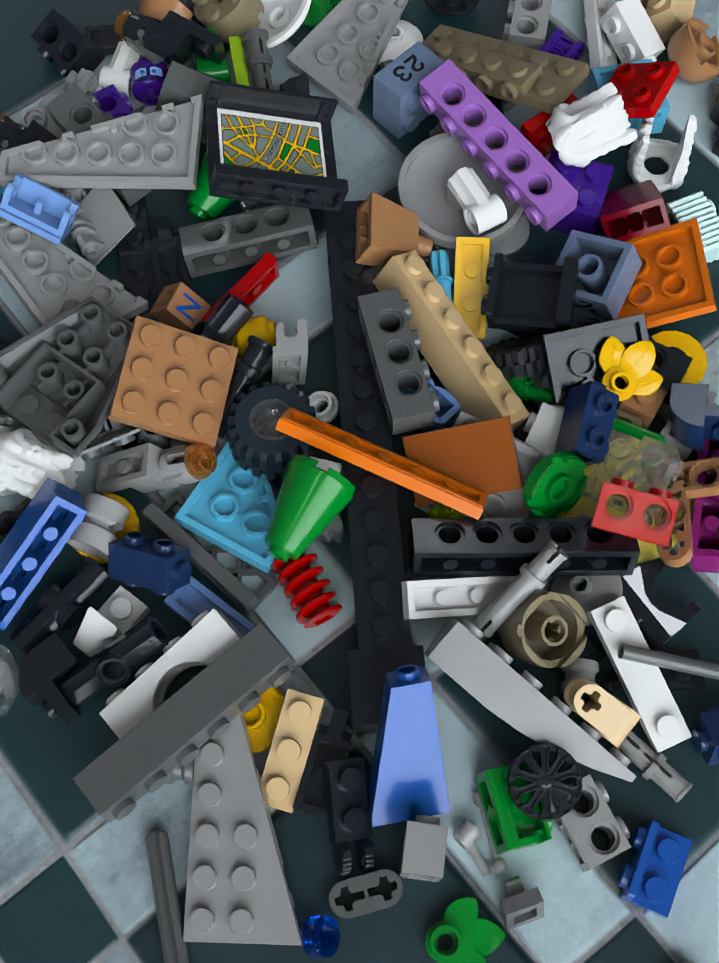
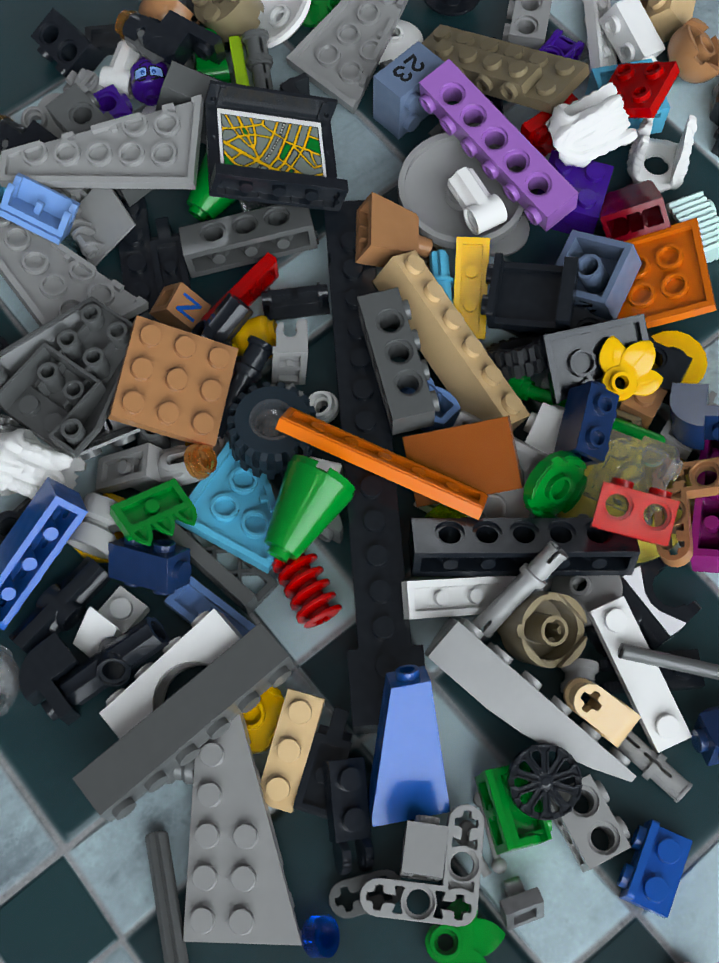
none -> green plate [110,478,197,546]
none -> black hinge [261,282,330,321]
none -> light grey beam [359,804,485,927]

